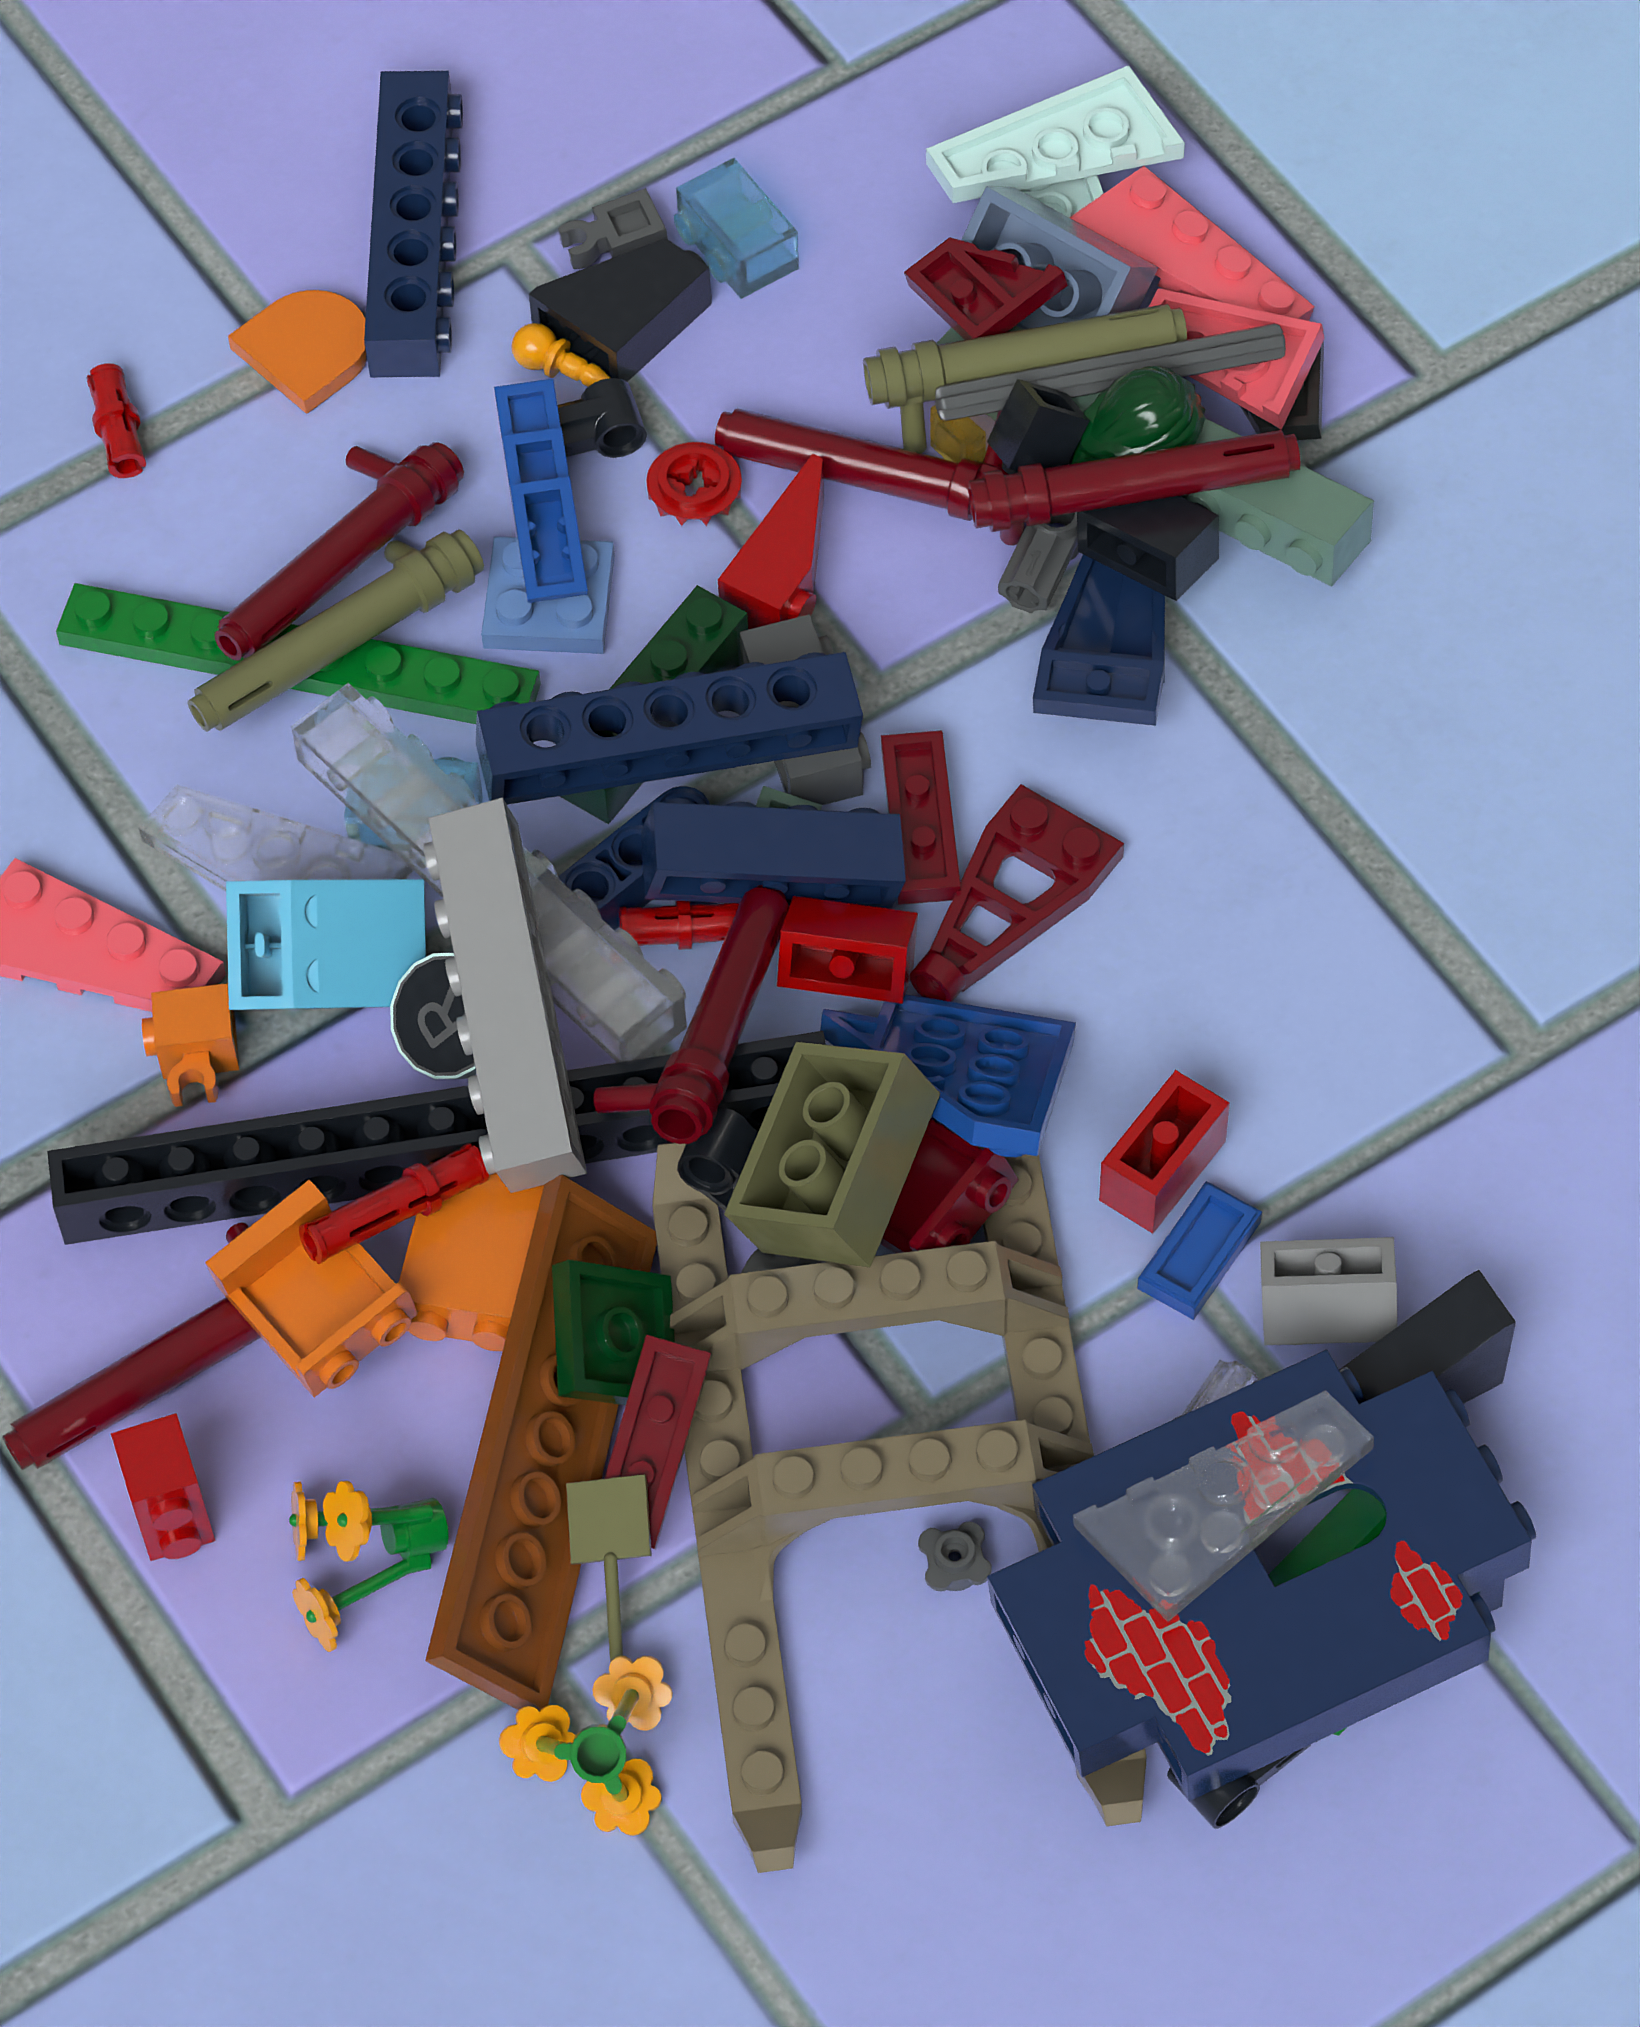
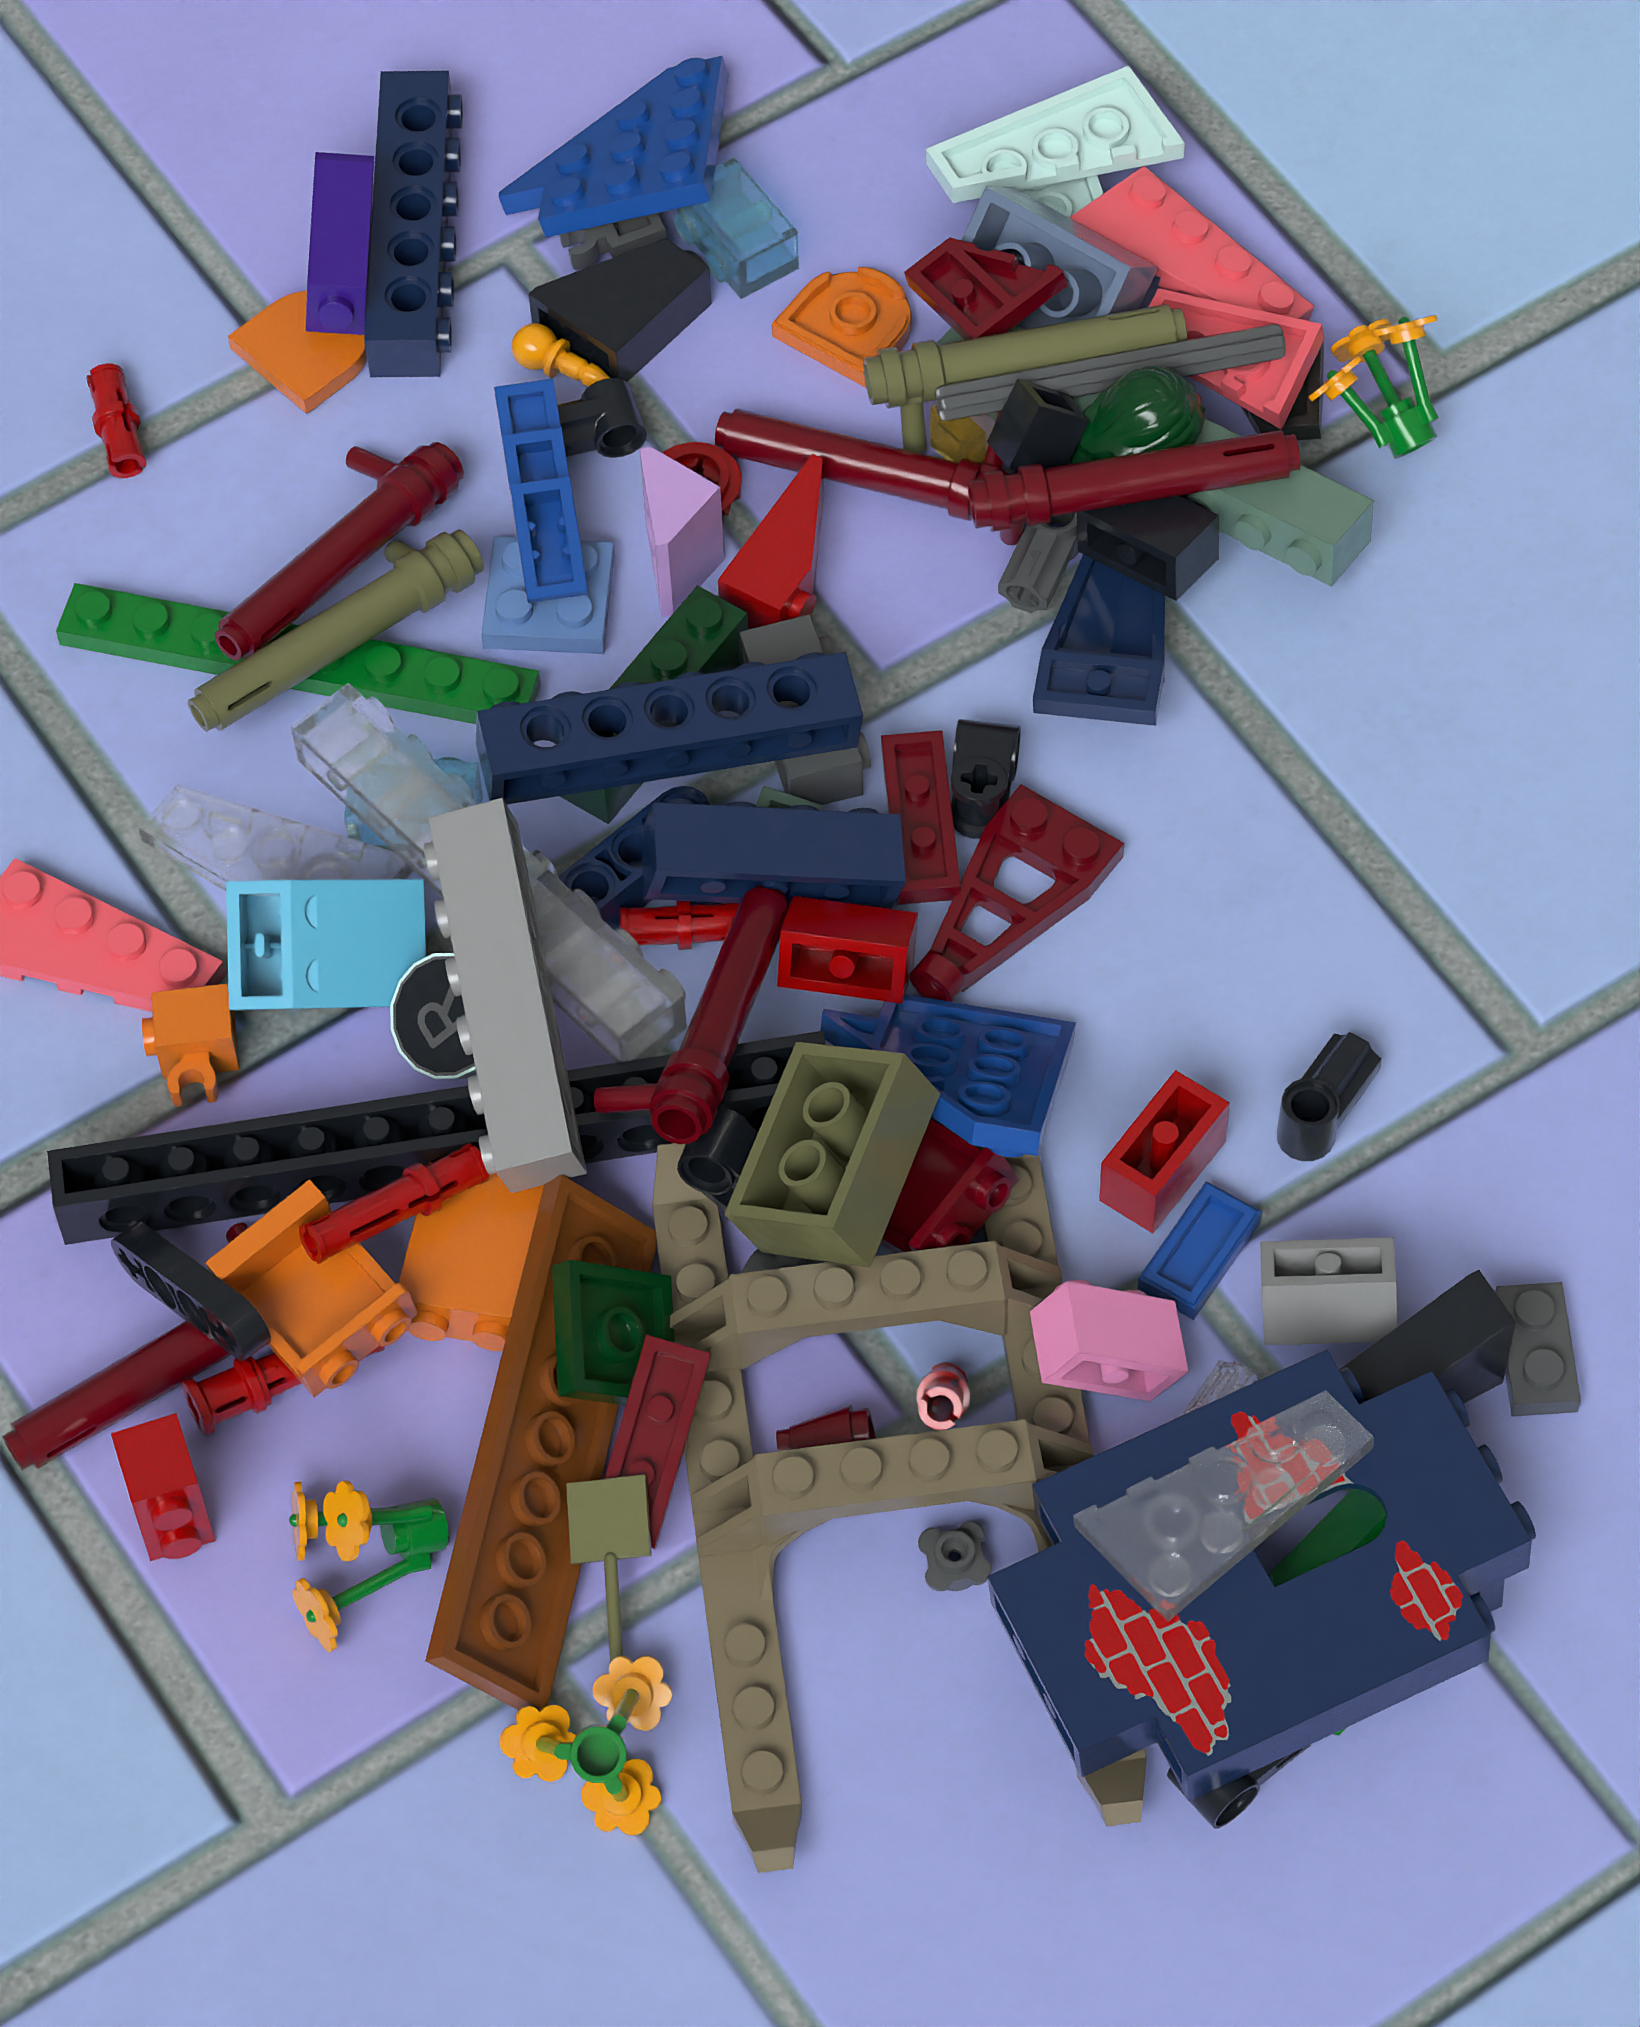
none -> black beam [111,1221,271,1362]
none -> red pin [181,1345,385,1437]
none -> dark purple slope [306,152,374,335]
none -> blue wing [498,56,729,238]
none -> lavender slope [639,447,725,617]
none -> orange tile [772,267,911,388]
none -> dark red cone [776,1404,876,1451]
none -> pin [917,1362,970,1430]
none -> black piece [951,719,1021,839]
none -> bright pink brick [1030,1280,1189,1401]
none -> black piece [1277,1032,1382,1161]
none -> green plant [1308,315,1439,459]
none -> dark grey plate [1495,1282,1581,1417]

